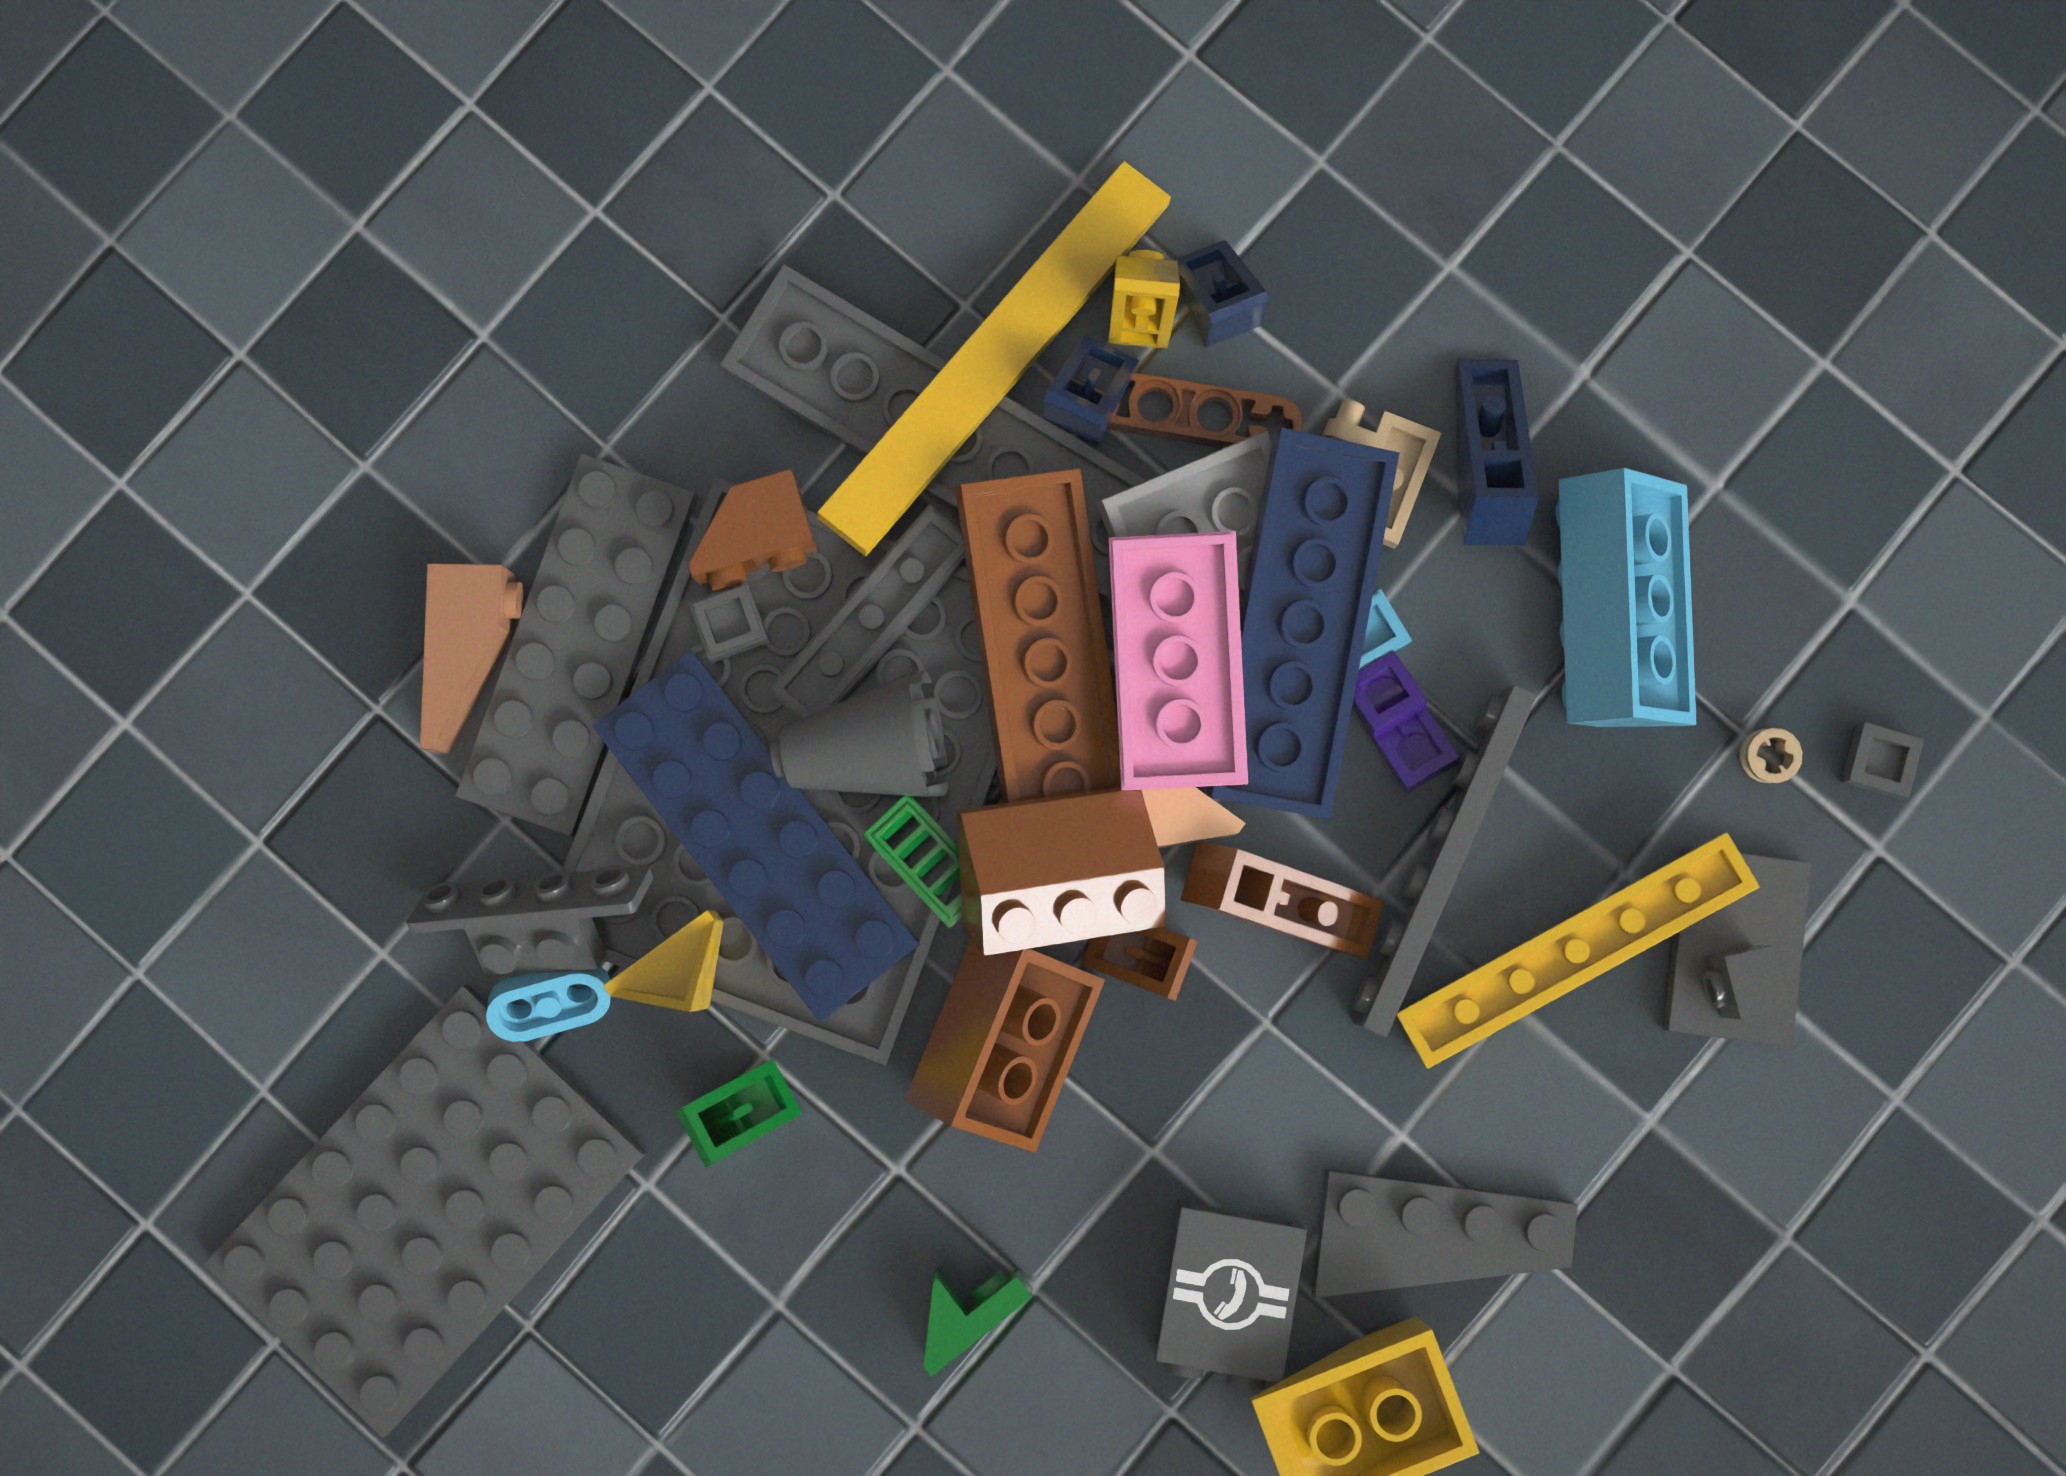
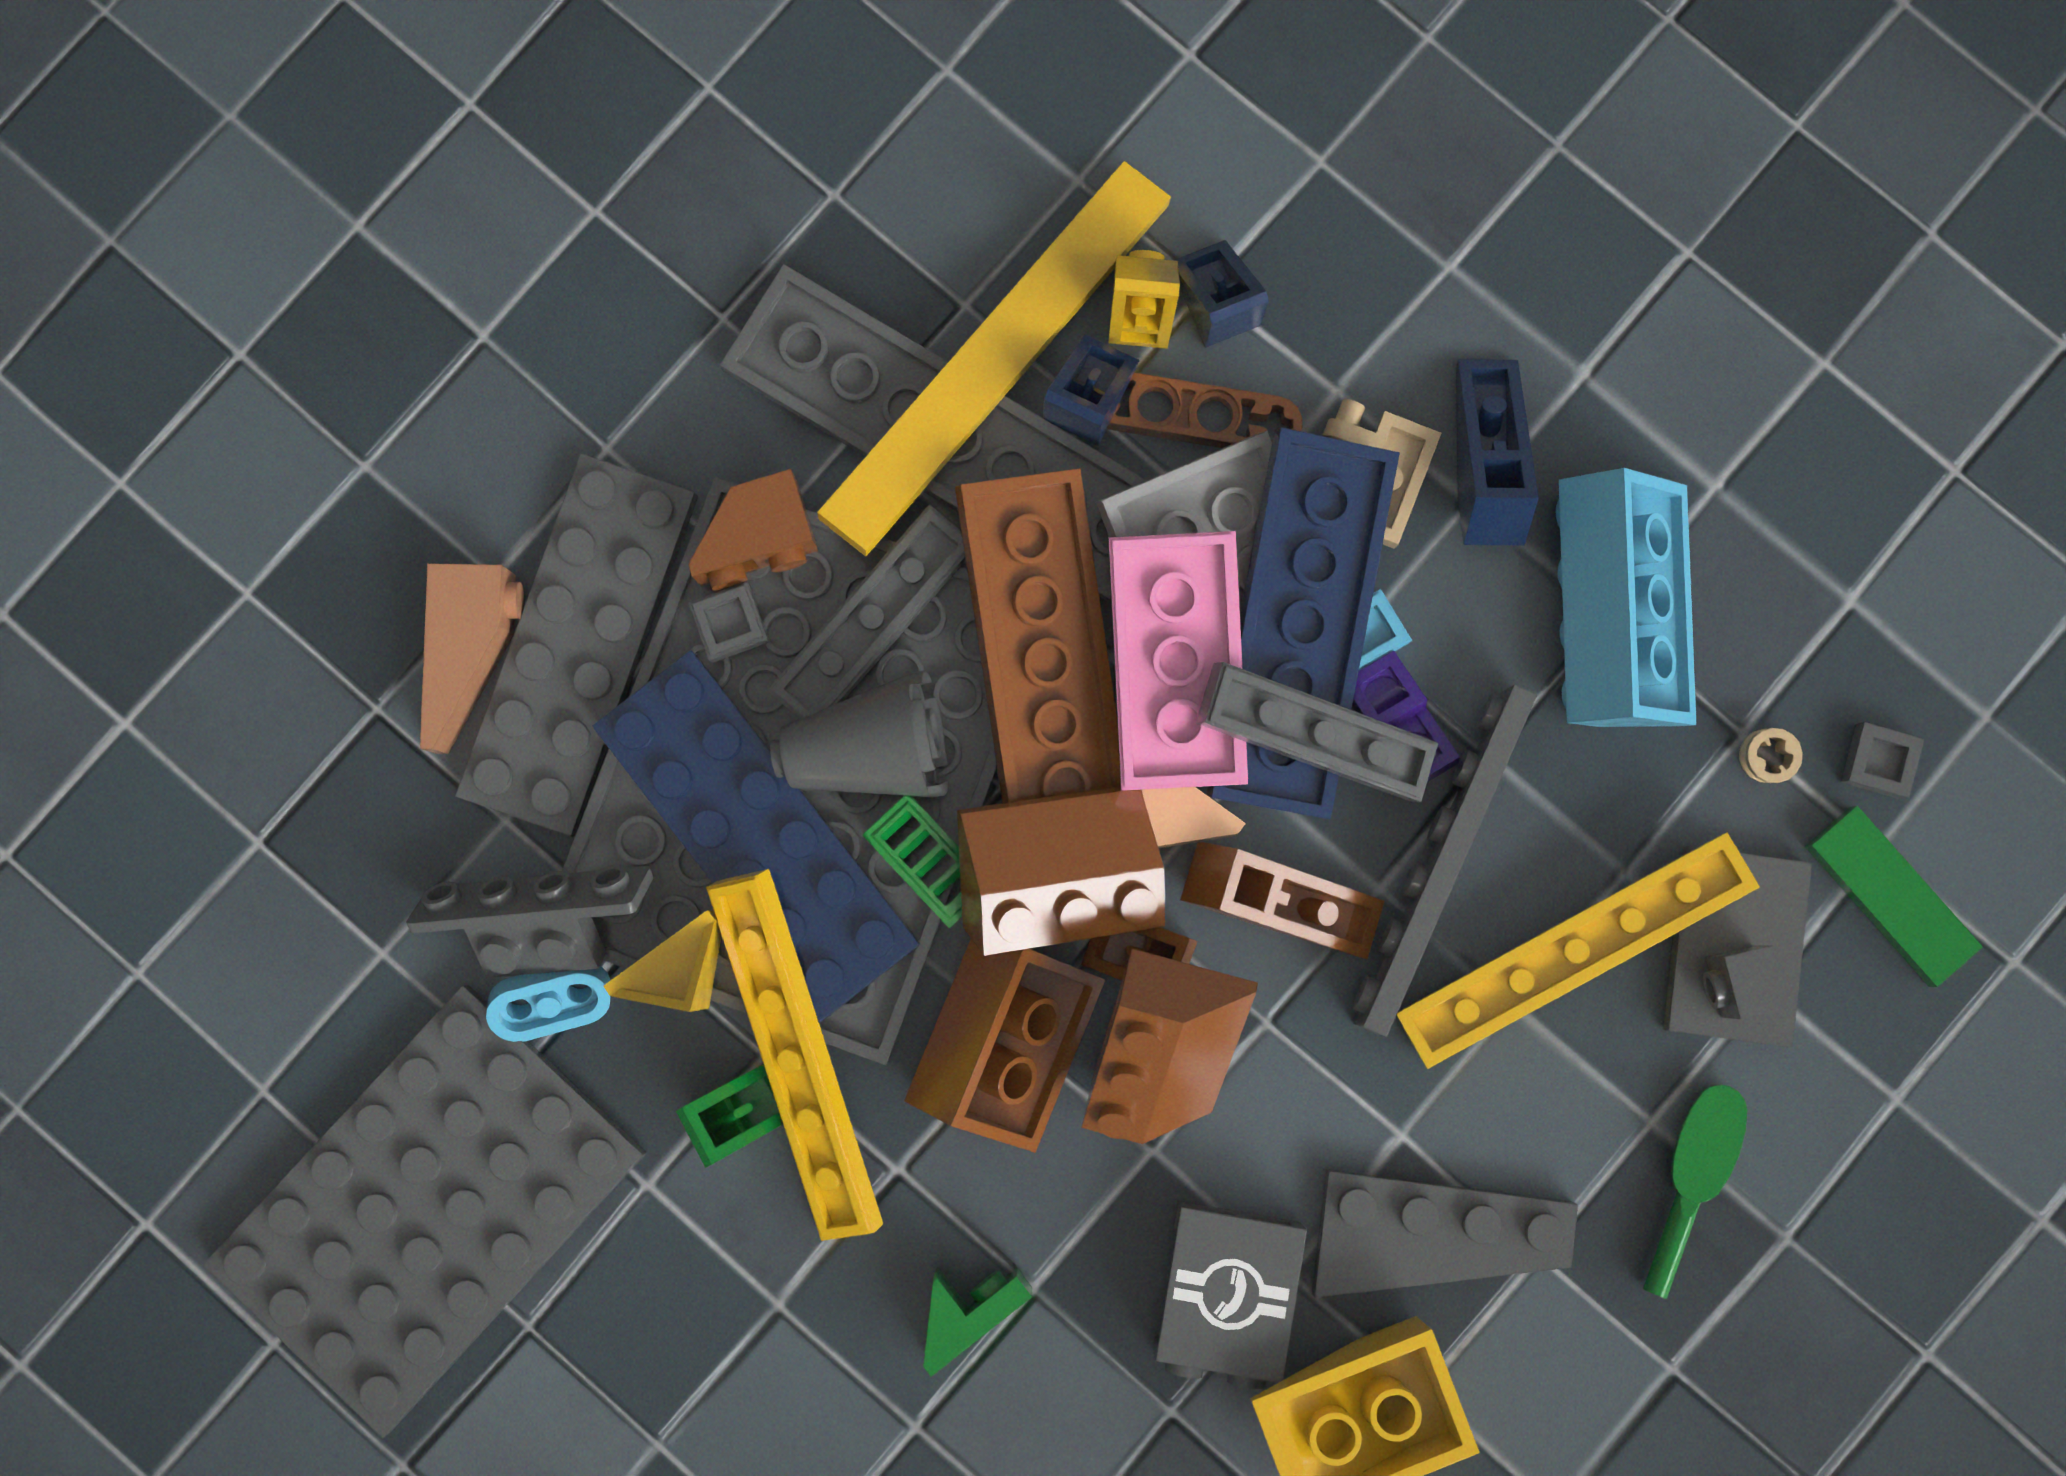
none -> yellow tile [706,869,883,1241]
none -> dark orange slope [1081,949,1258,1144]
none -> dark grey tile [1196,662,1438,802]
none -> green piece [1643,1084,1748,1299]
none -> green tile [1805,806,1983,987]

